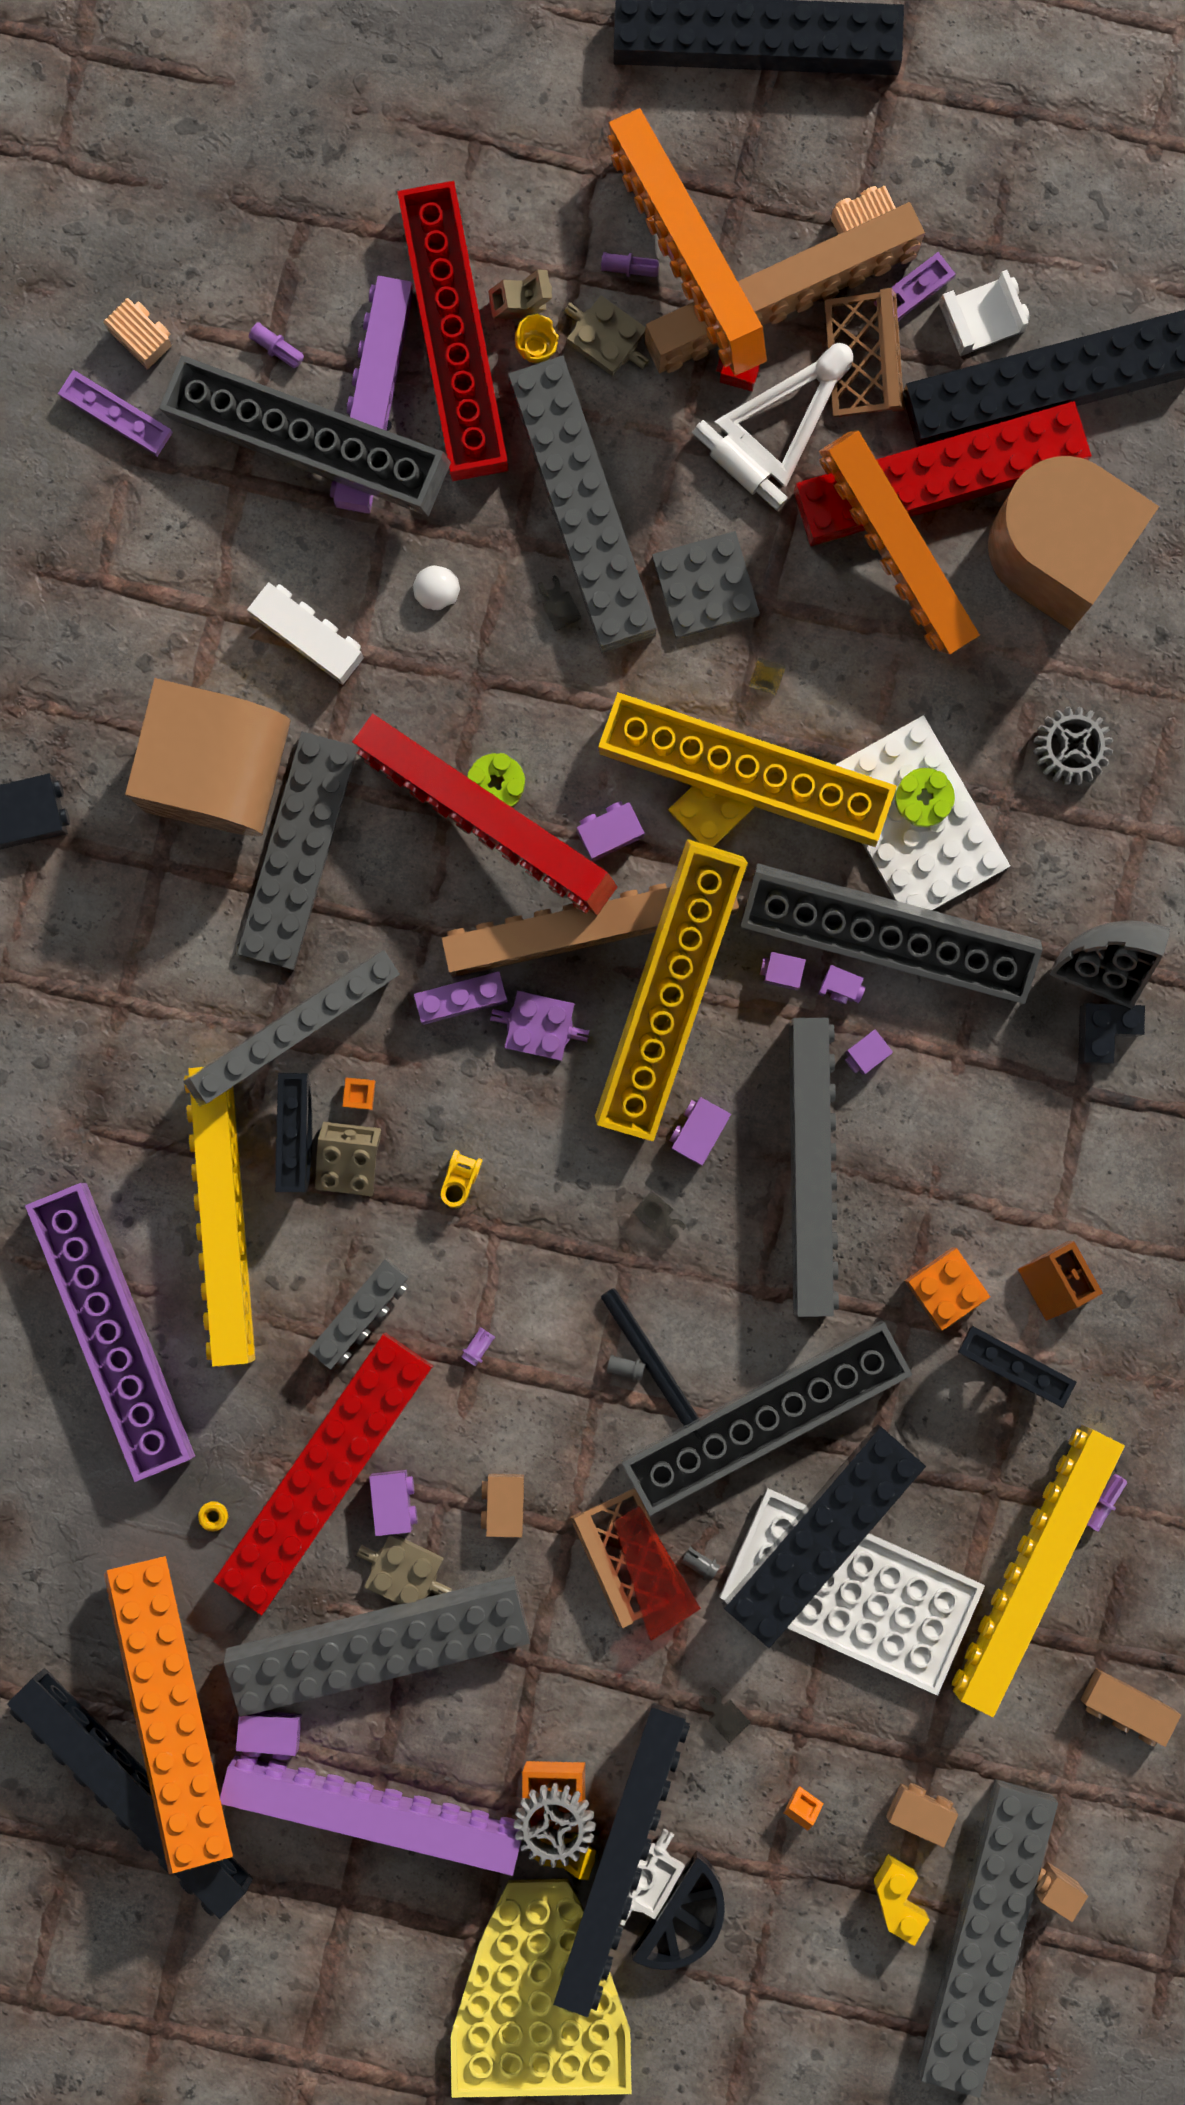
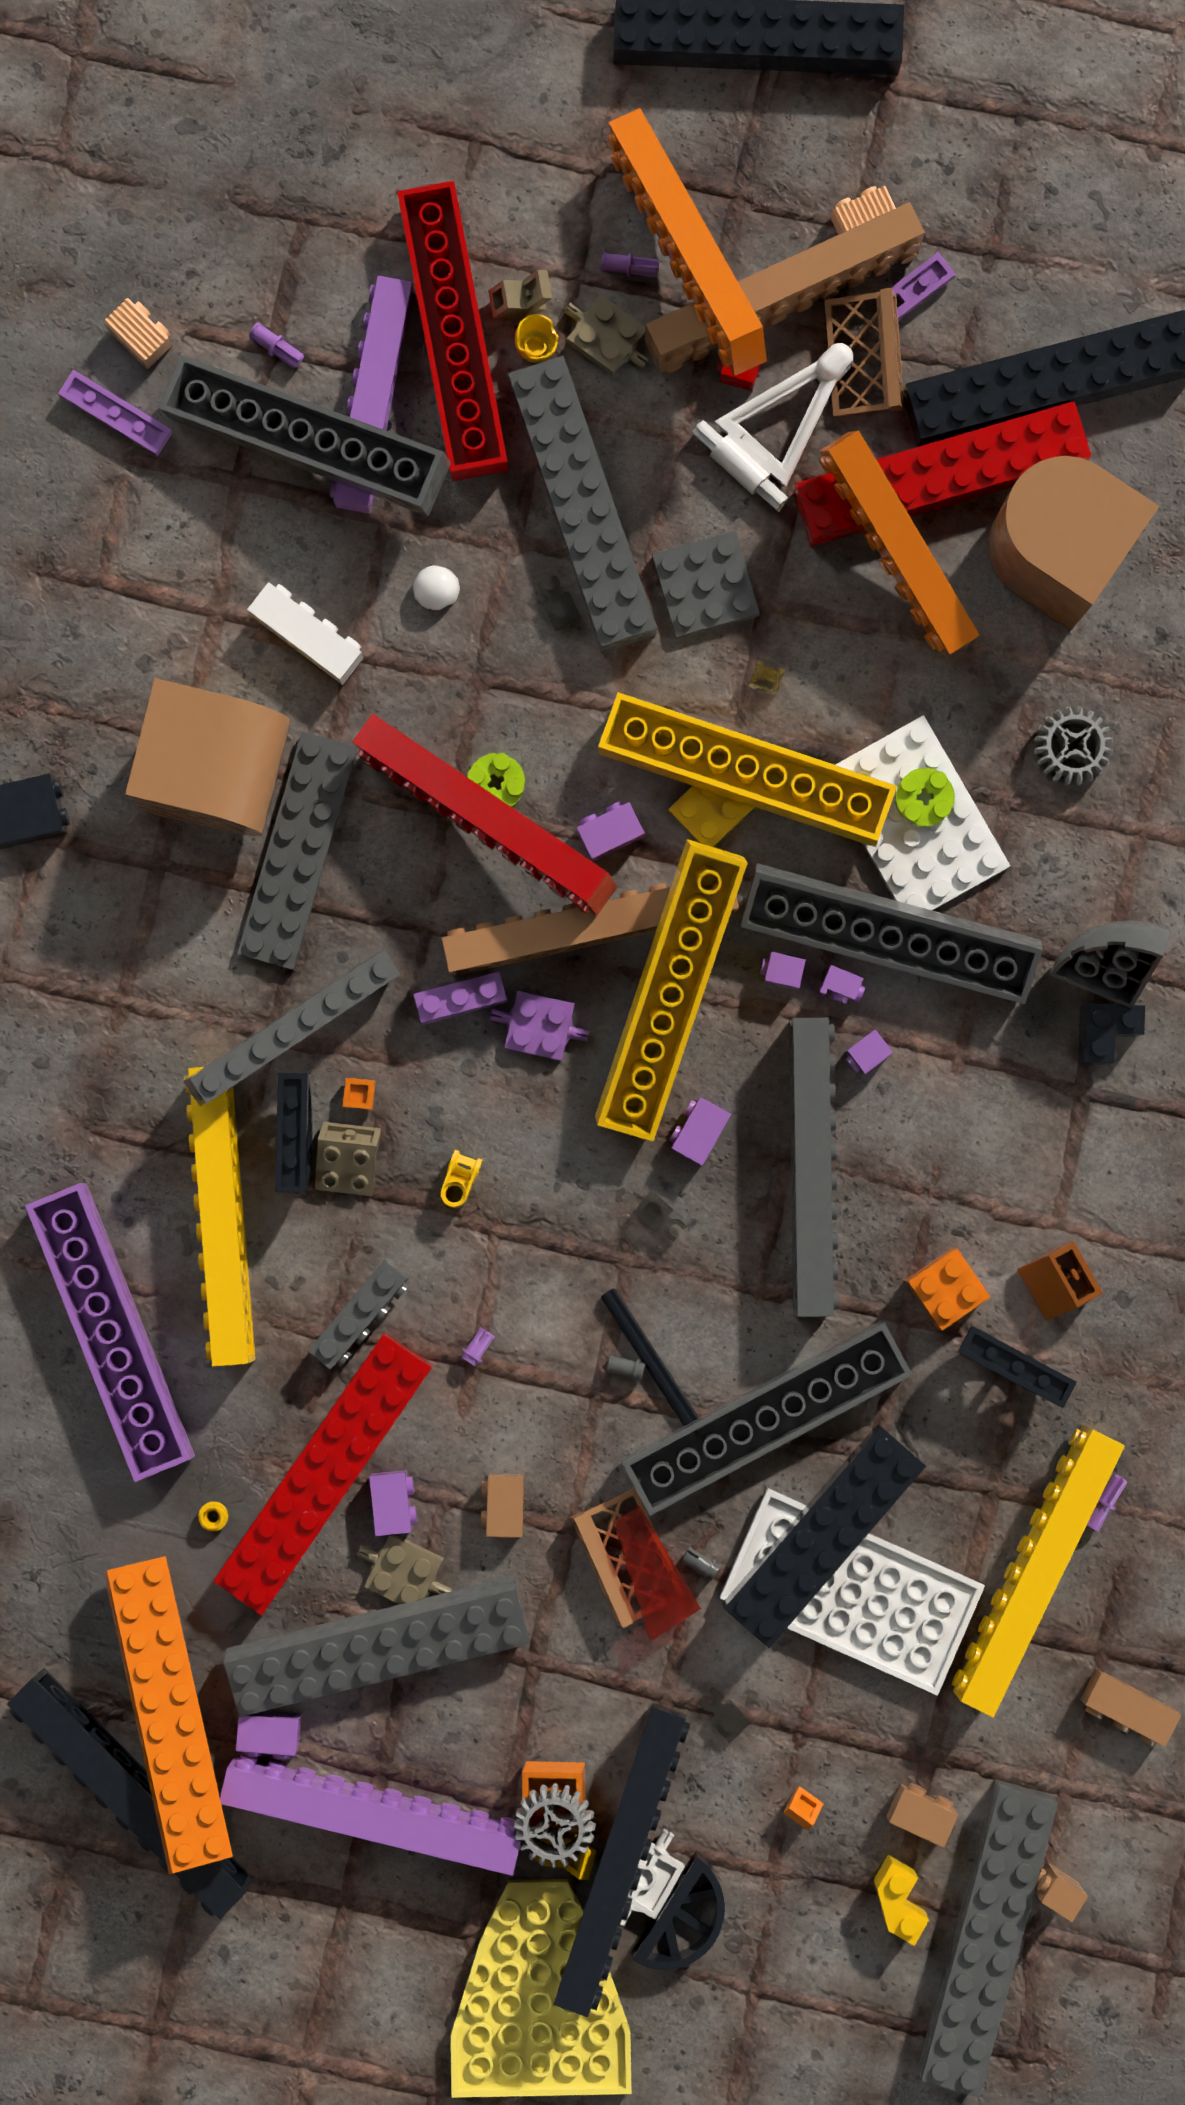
white panel [939,270,1030,356] -> none

